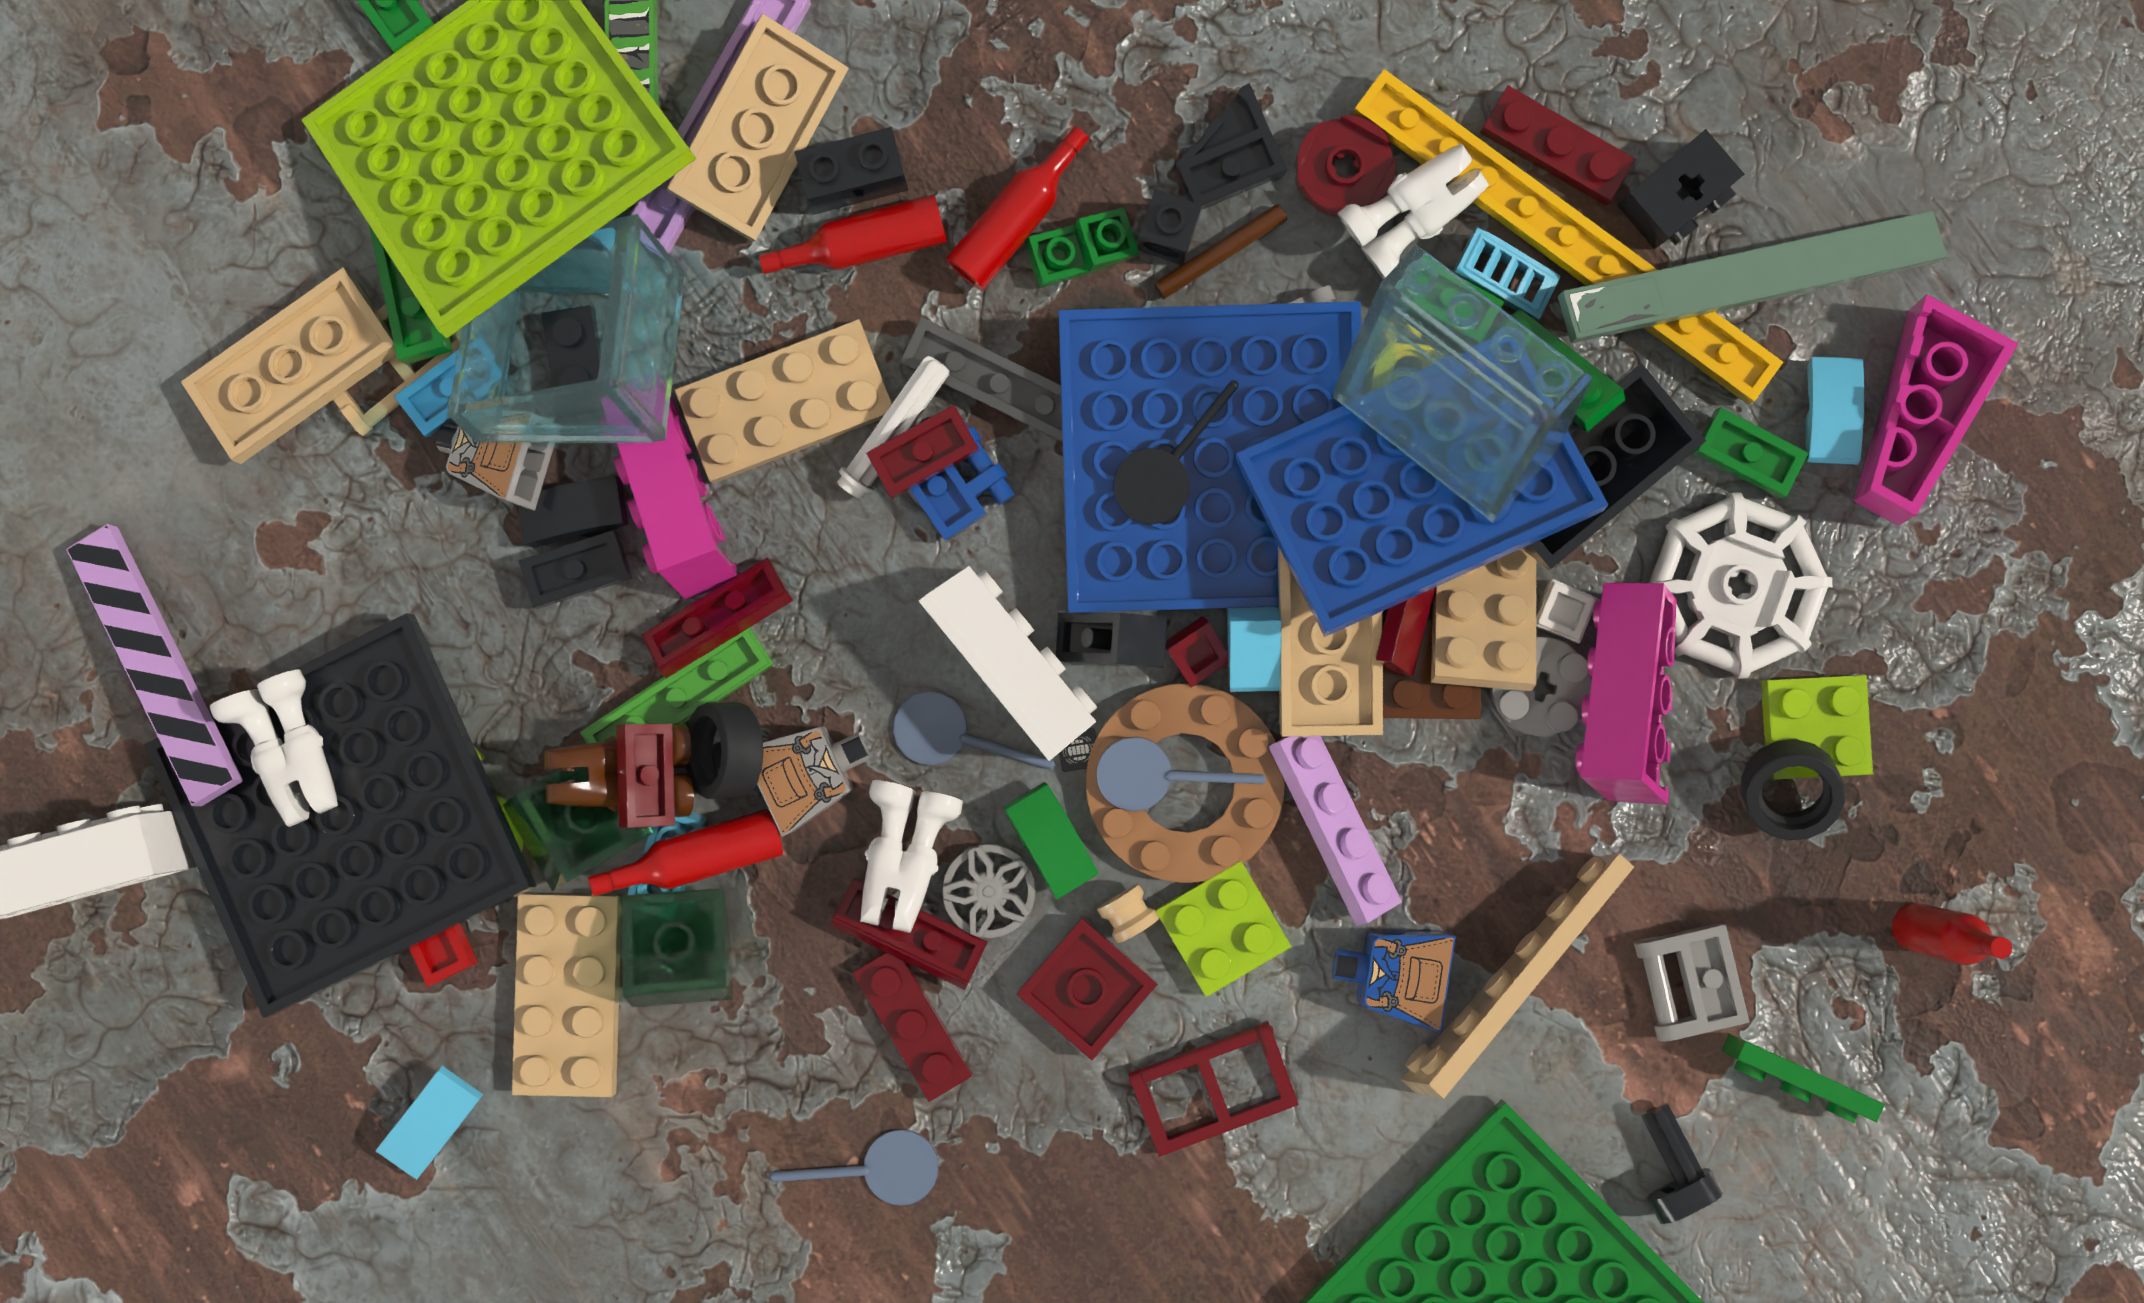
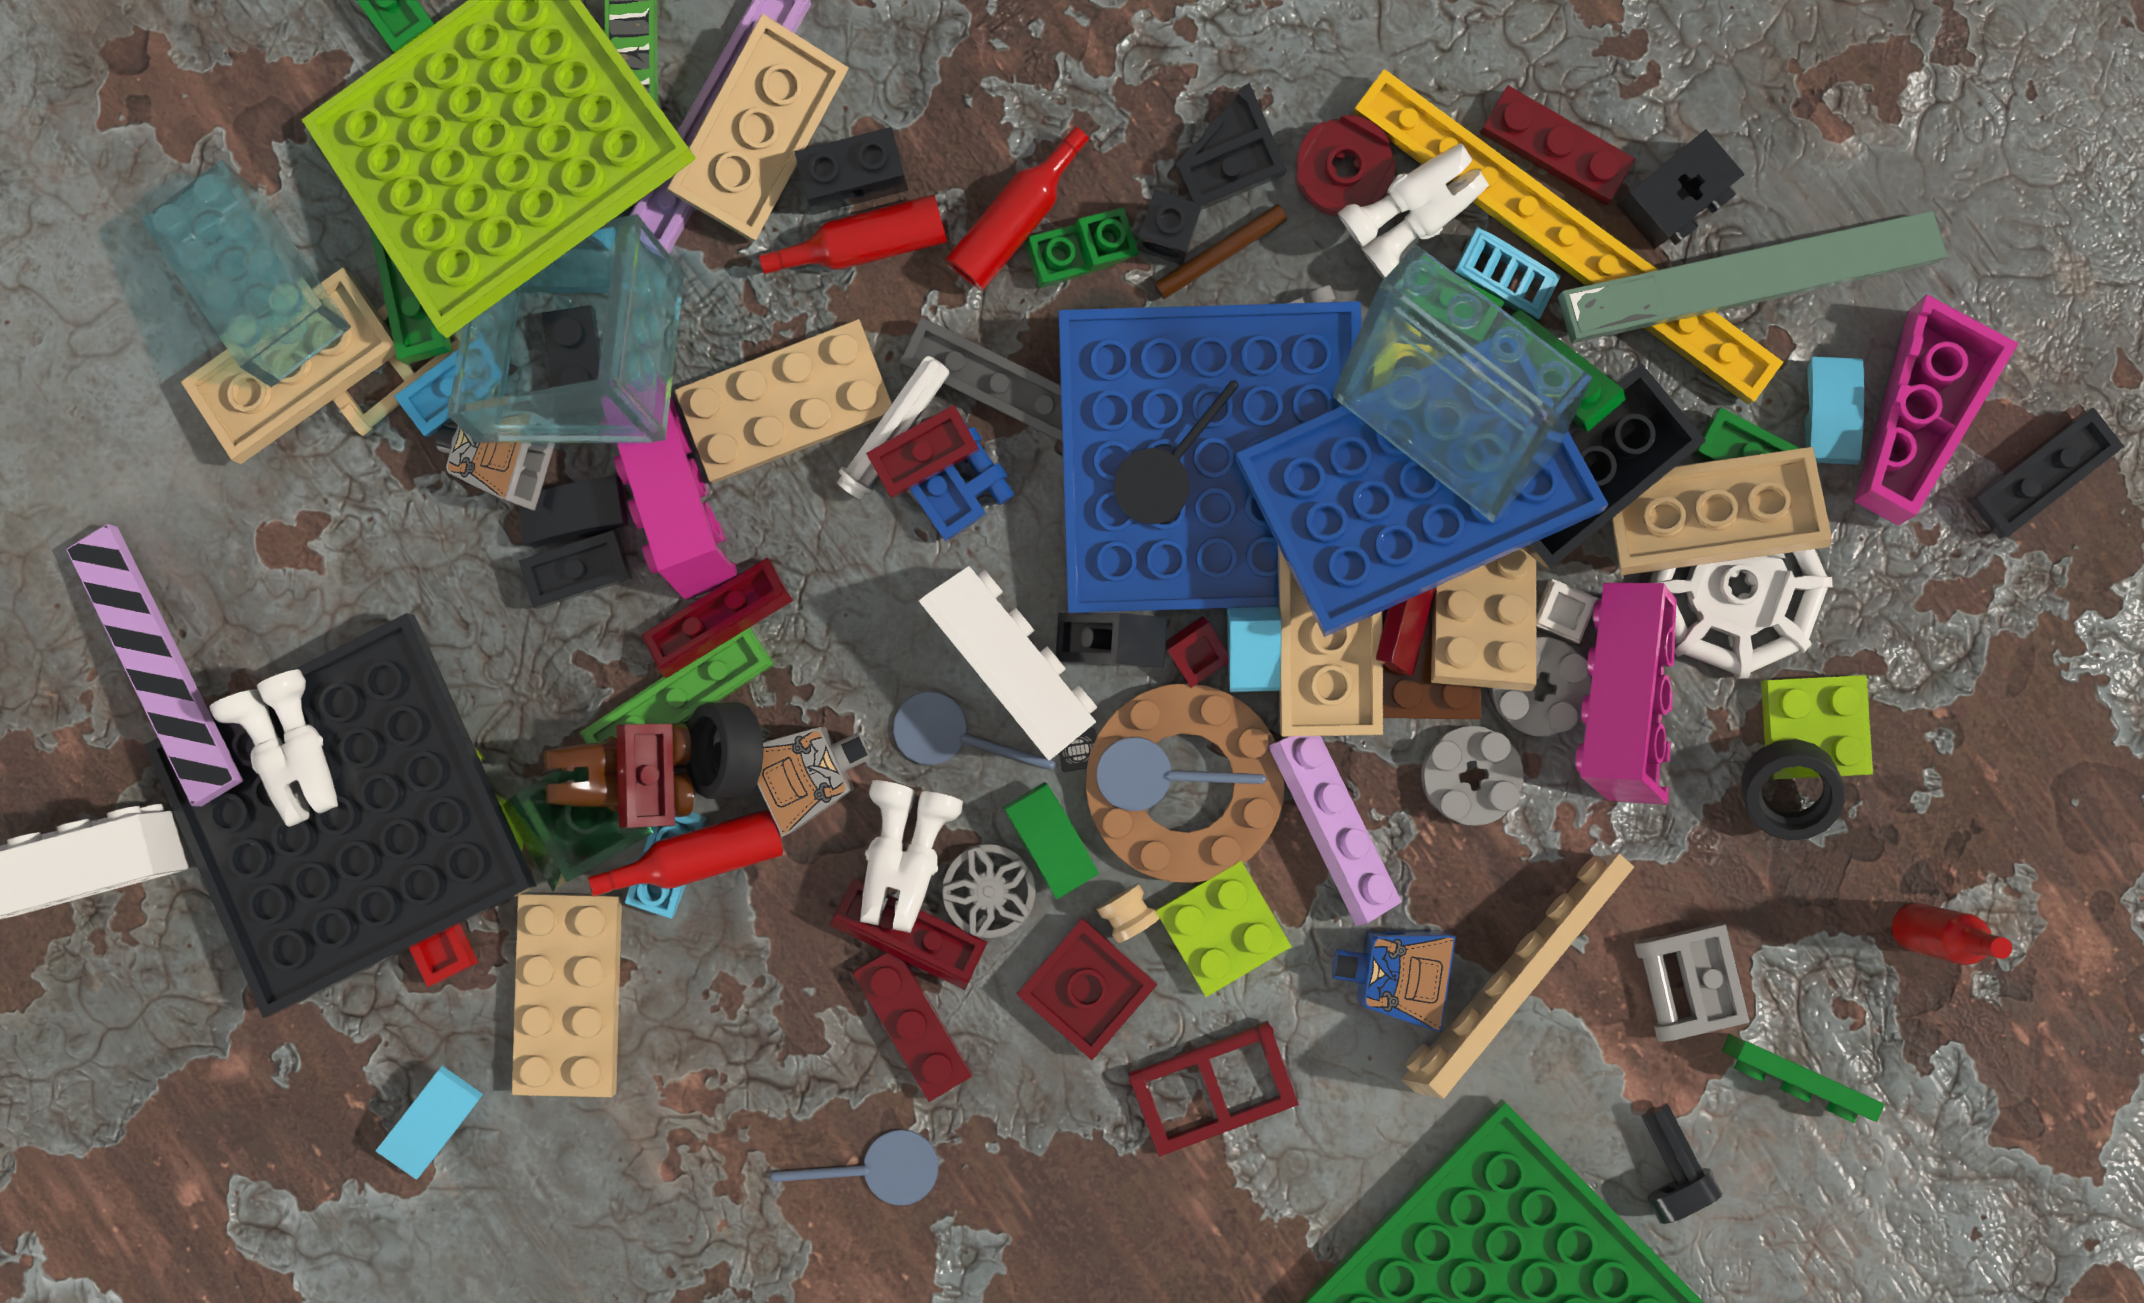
clear green slope [621,888,733,1008] -> none
none -> clear light blue brick [141,160,351,388]
none -> light grey plate [1421,726,1524,826]
none -> tan plate [1611,447,1832,576]
none -> black plate [1969,408,2125,539]

